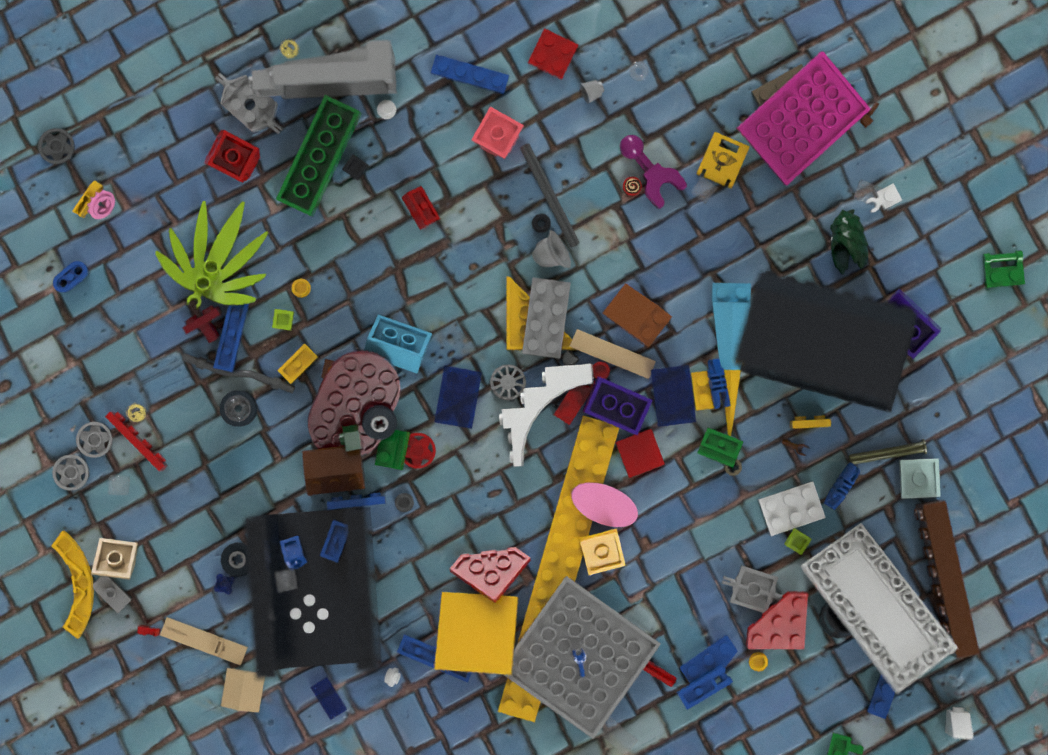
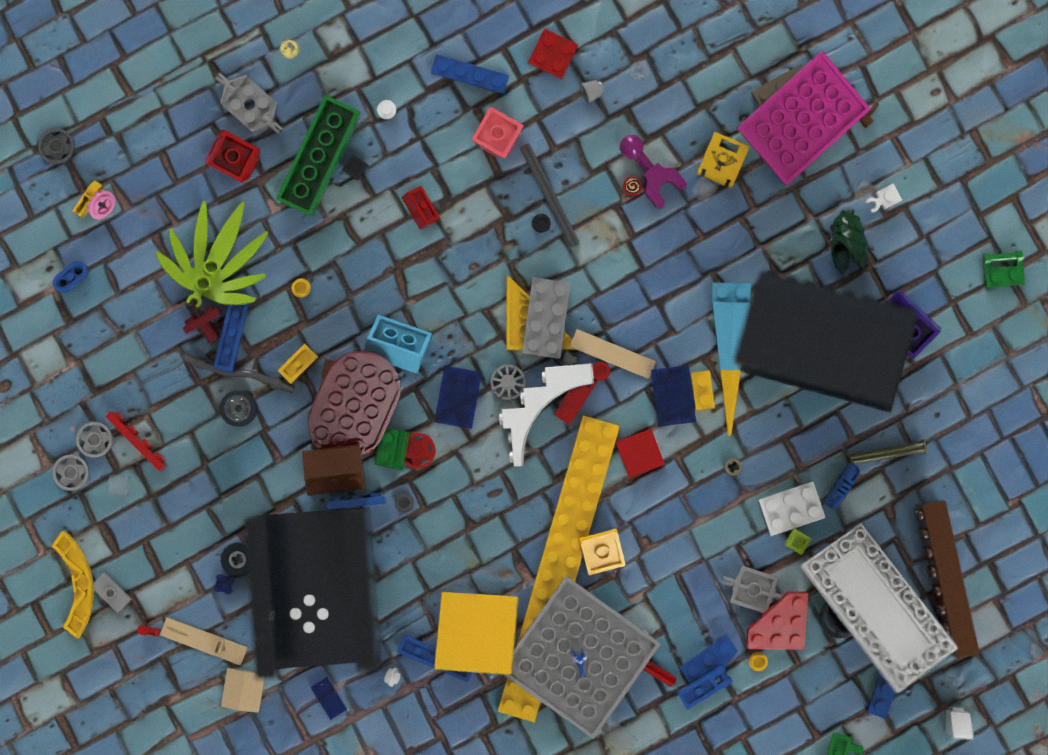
tan slope [91,538,138,579] -> none
clear tile [126,403,146,422] -> none
light grey panel [249,40,397,99] -> none
lime plate [272,309,294,331] -> none
clear plate [274,569,298,592] -> none
blue bracket [280,536,307,569] -> none
blue plate [320,520,347,563] -> none
dark green plate [339,424,361,451] -> none
black bush [362,405,397,440] -> none
plate [450,547,531,603] -> none
light grey piece [532,230,571,268] -> none
bright pink shield [571,483,638,527] -> none
dark purple brick [582,376,653,435] -> none
dark orange slope [602,283,672,348] -> none
green plate [697,428,743,468] -> none
blue hinge [707,358,731,409] -> none
reddish brown hand [782,439,810,456] -> none
yellow plate [790,415,831,429] -> none
light aqua plate [899,459,941,499] -> none

